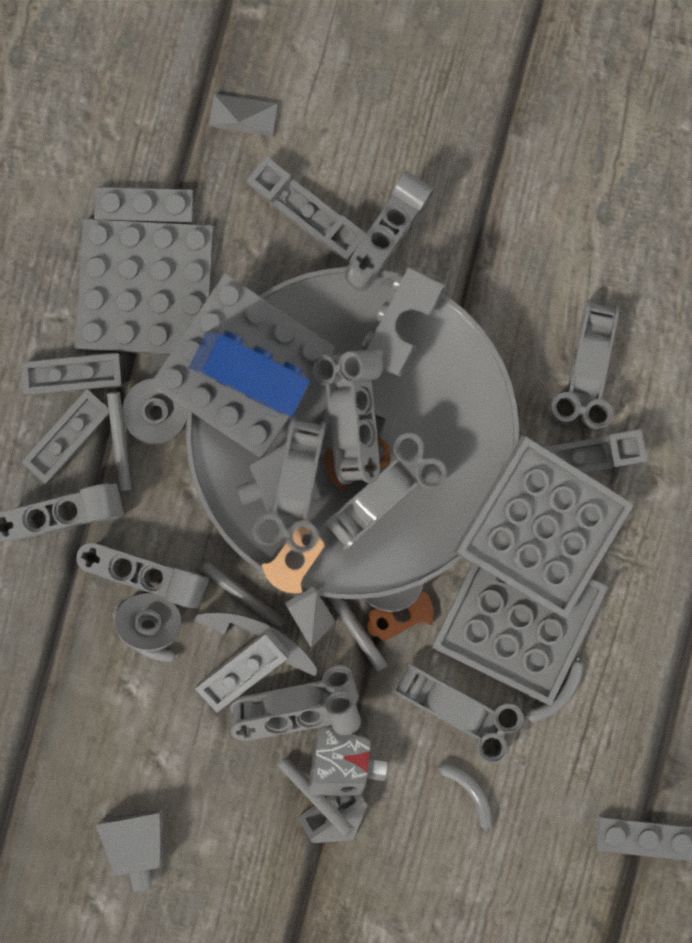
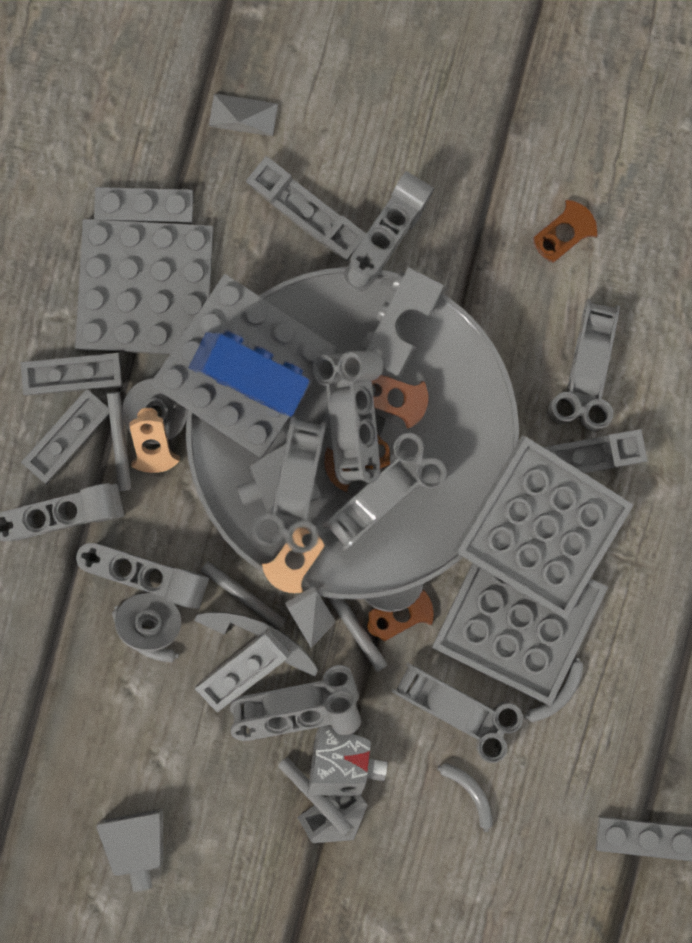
none -> light nougat piece [129,407,180,473]
none -> dark orange piece [372,375,428,428]
none -> dark orange piece [533,200,597,263]

